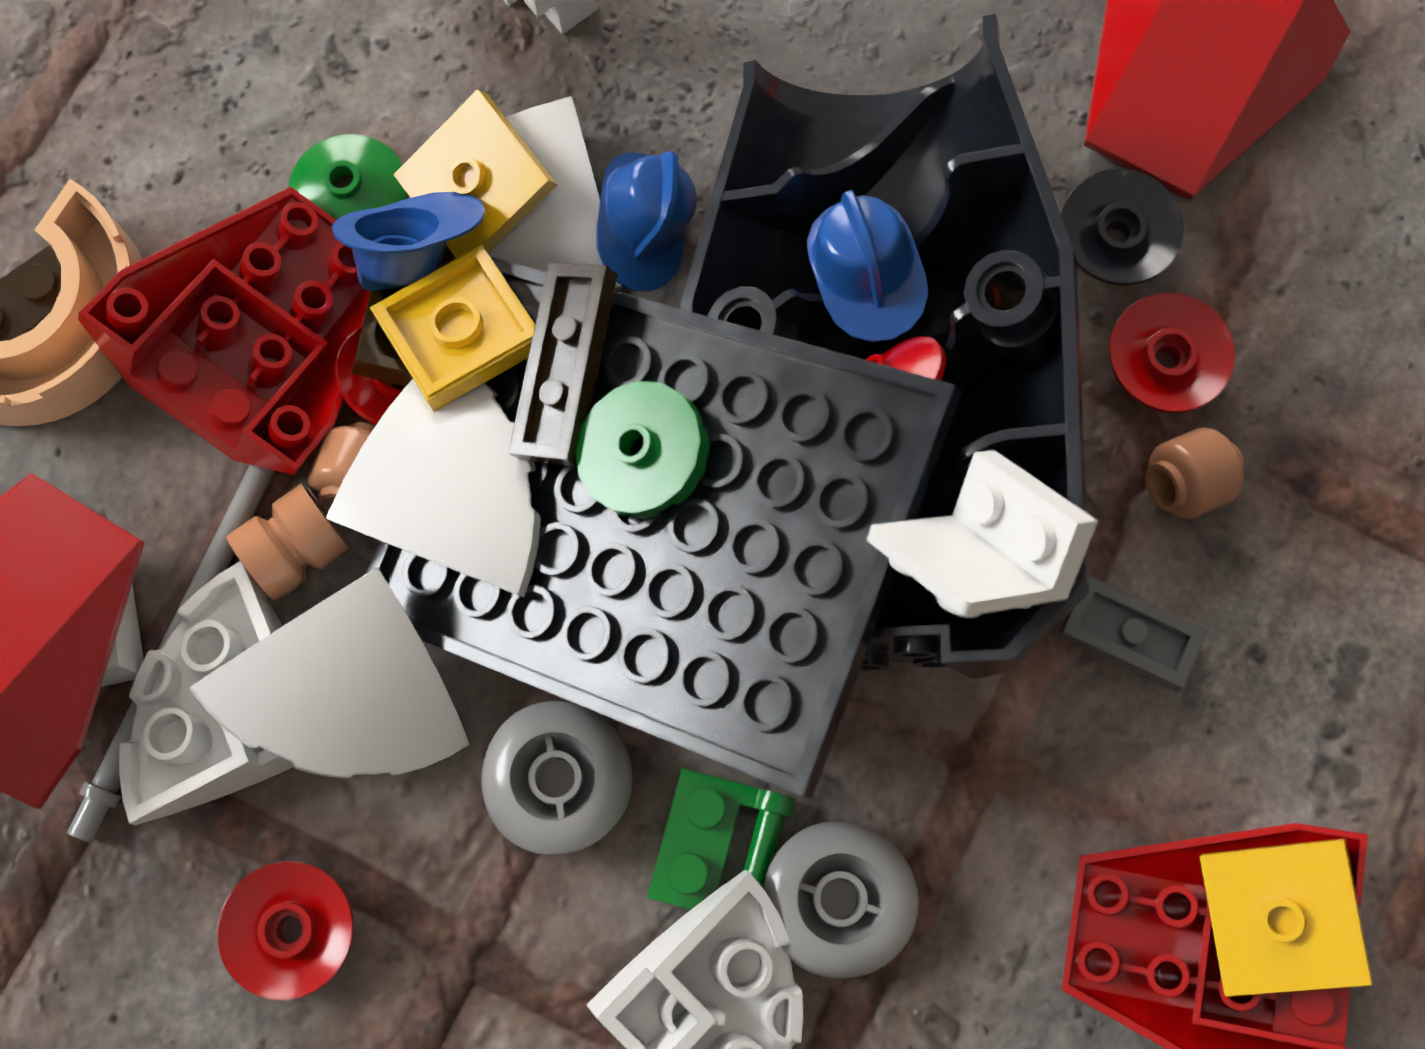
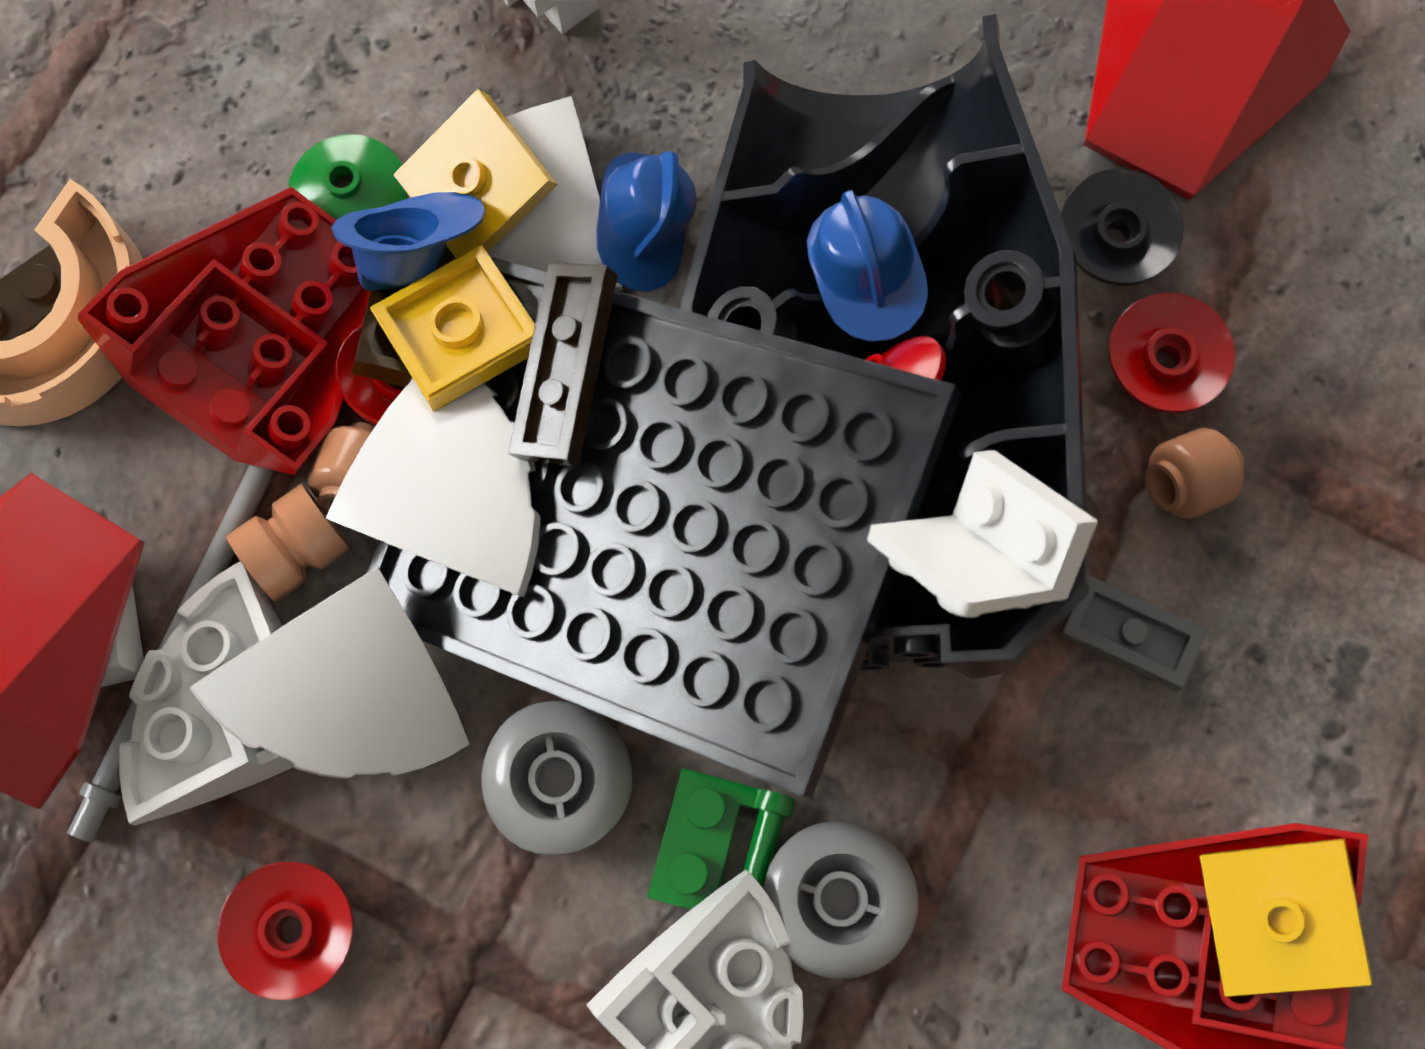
plate [575,381,710,519] -> none

